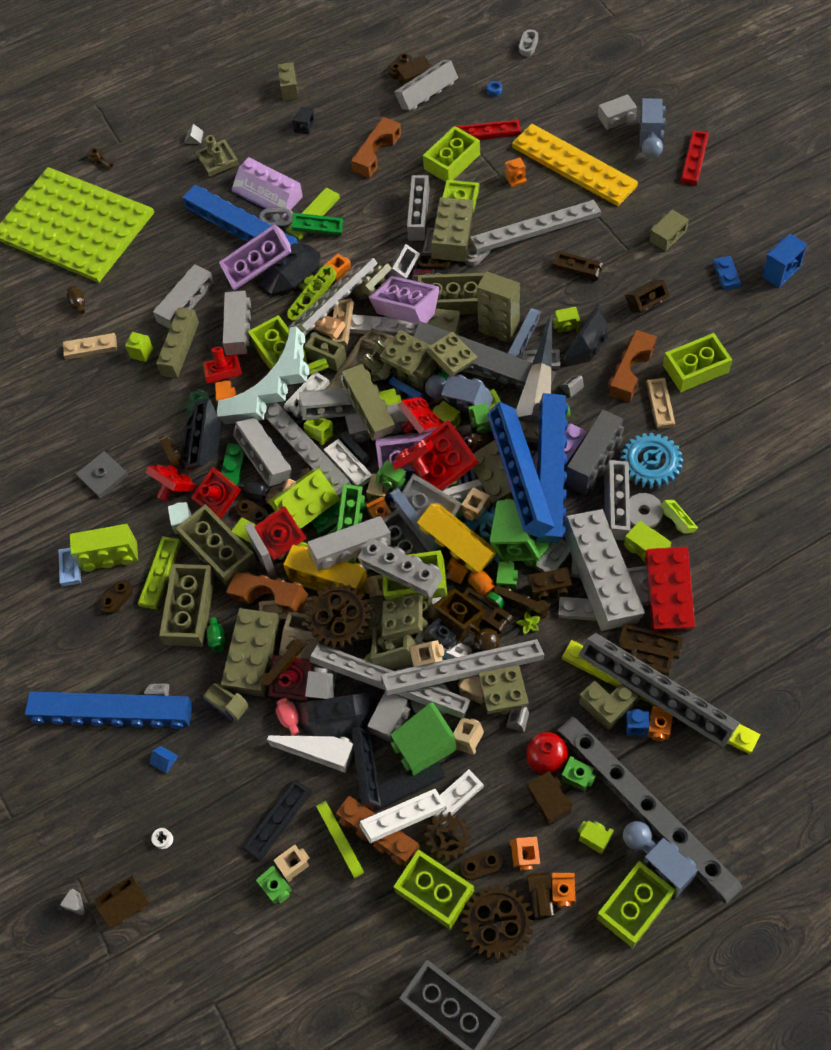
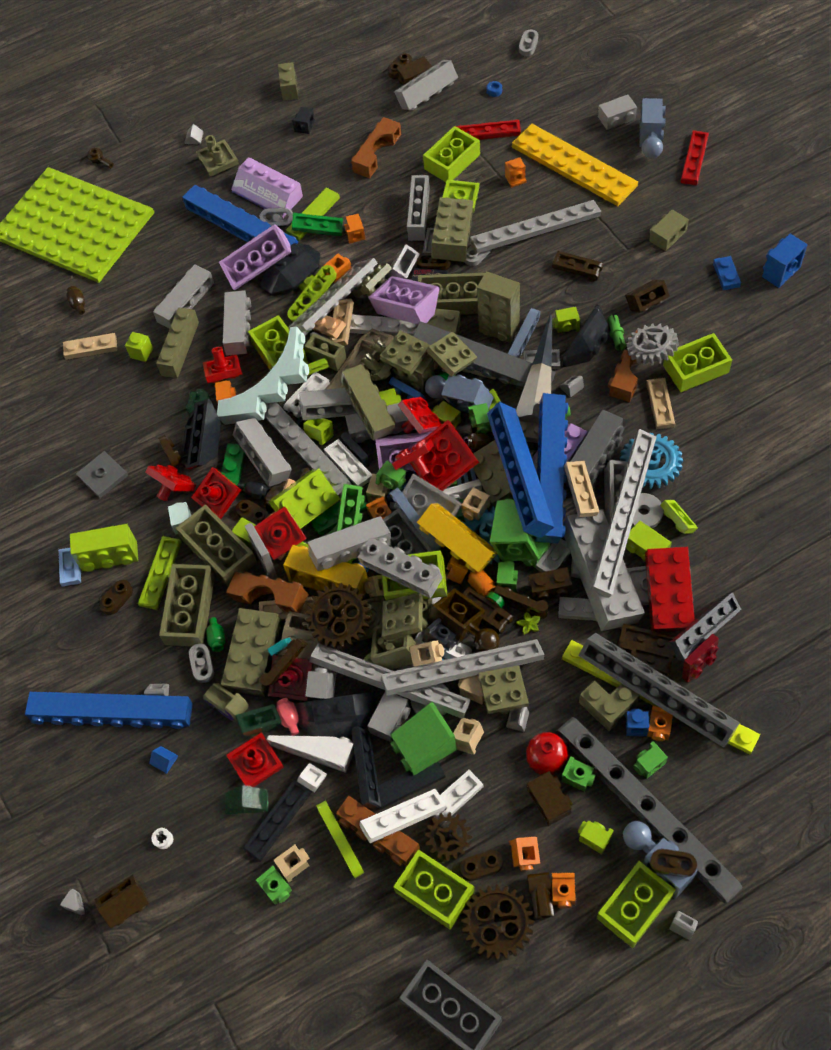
none -> light grey plate [189,644,214,683]
none -> clear green slope [225,785,268,814]
none -> red plate [226,732,284,791]
none -> clear green slope [235,704,282,737]
none -> teal tile [268,638,292,656]
none -> white plate [297,763,327,793]
none -> orange brick [344,213,365,244]
none -> tan plate [564,461,599,517]
none -> plate [591,429,656,598]
none -> bright green pin [607,315,626,350]
none -> light grey gear [627,324,679,365]
none -> bright green brick [633,741,668,779]
none -> dark brown plate [650,849,697,877]
none -> plate [669,592,742,660]
none -> light grey slope [669,911,698,940]
none -> dark red plate [682,634,719,683]

